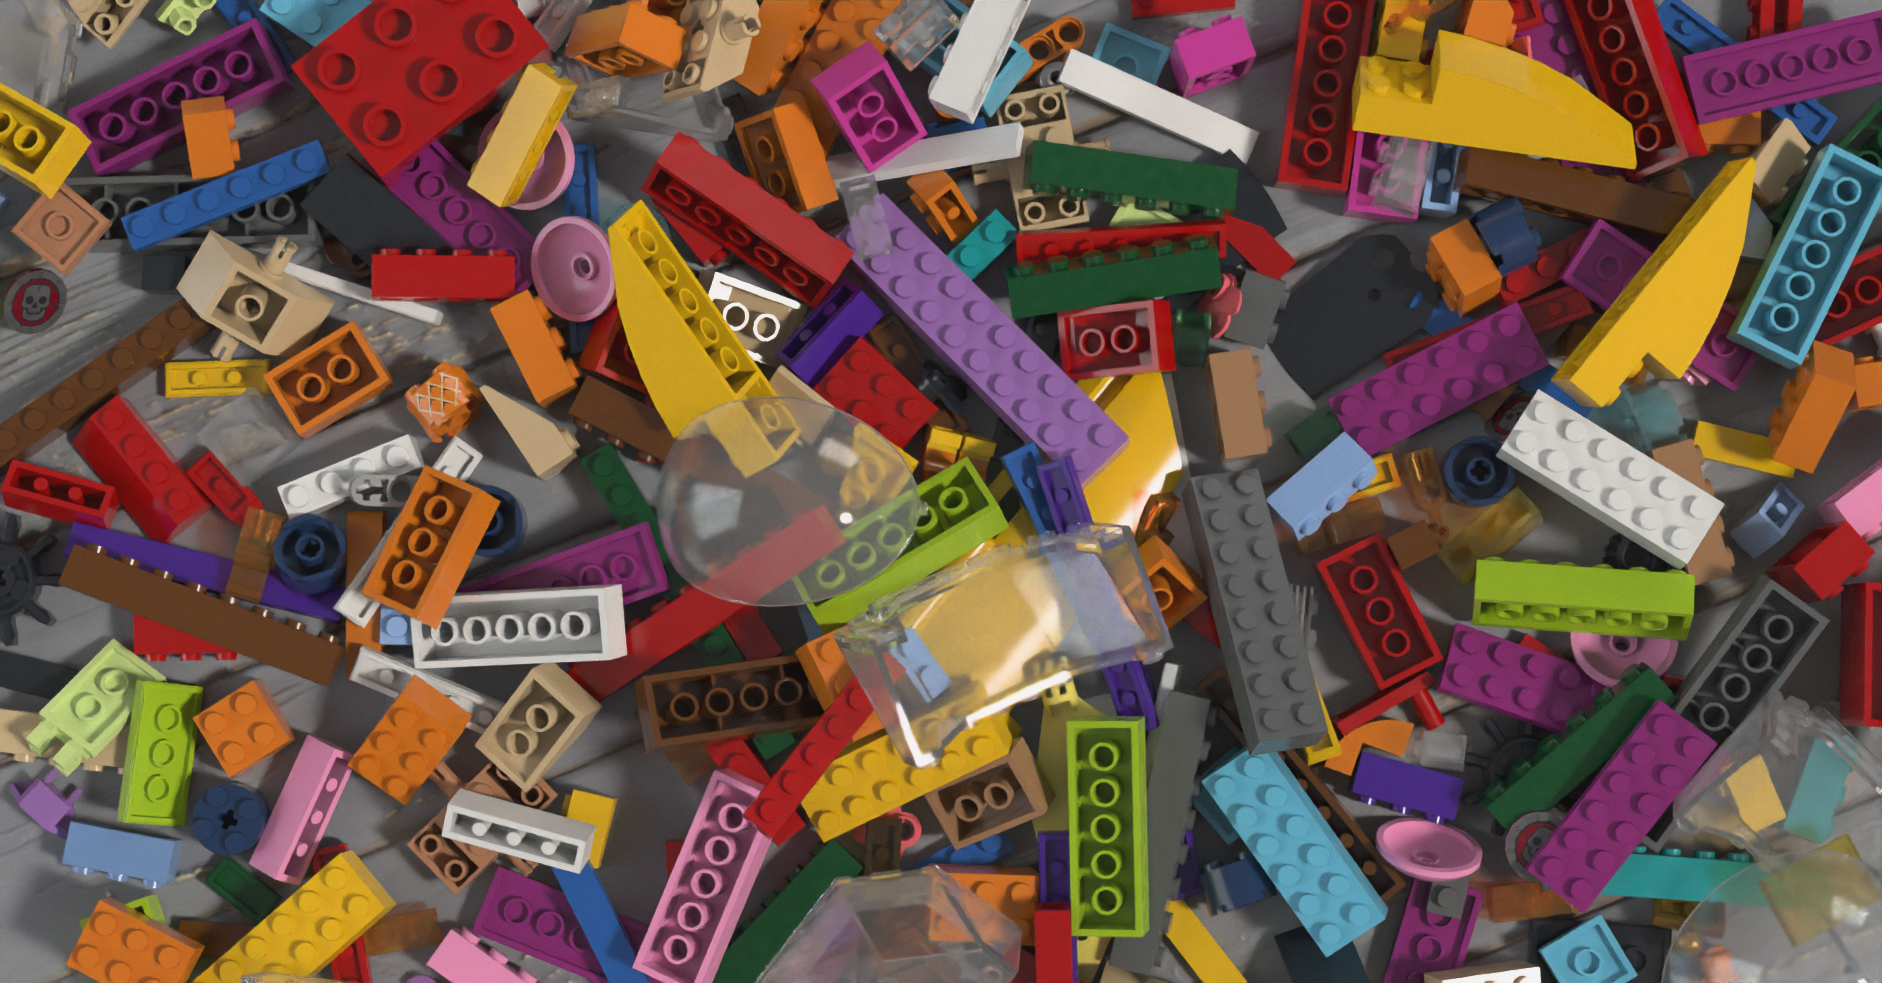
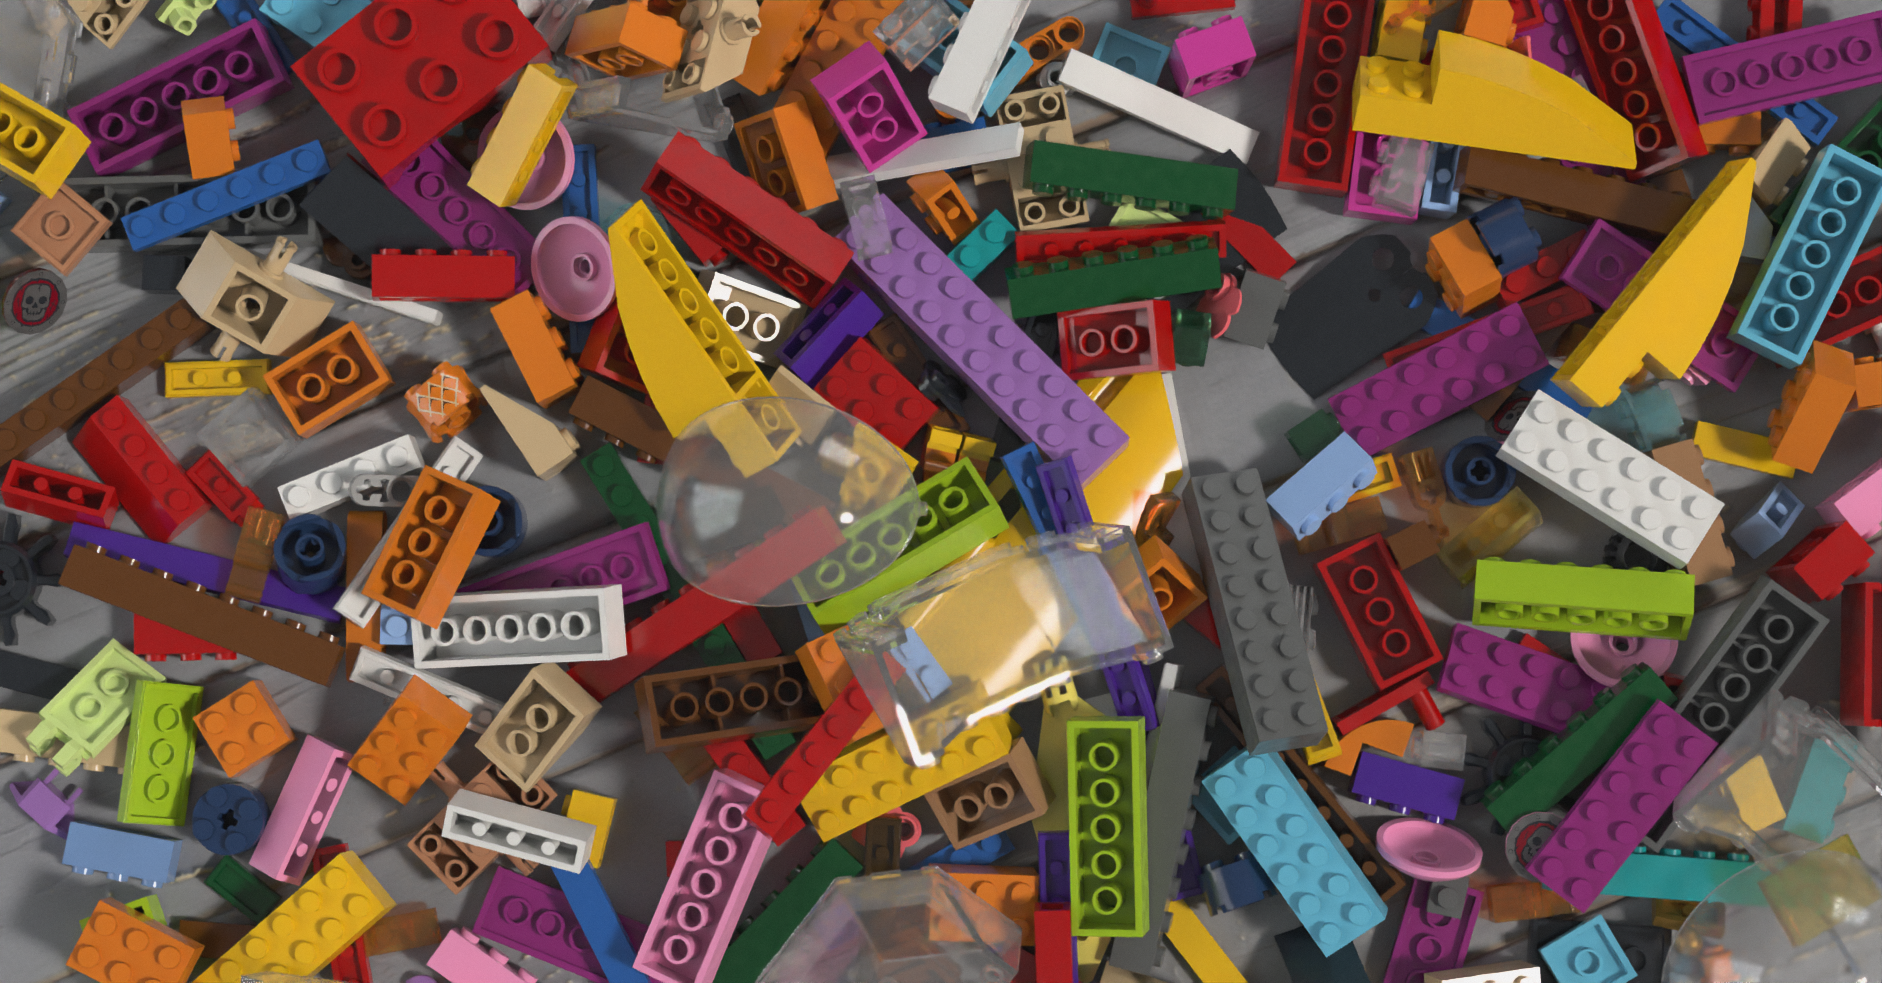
medium nougat brick [1203,348,1272,464] -> none

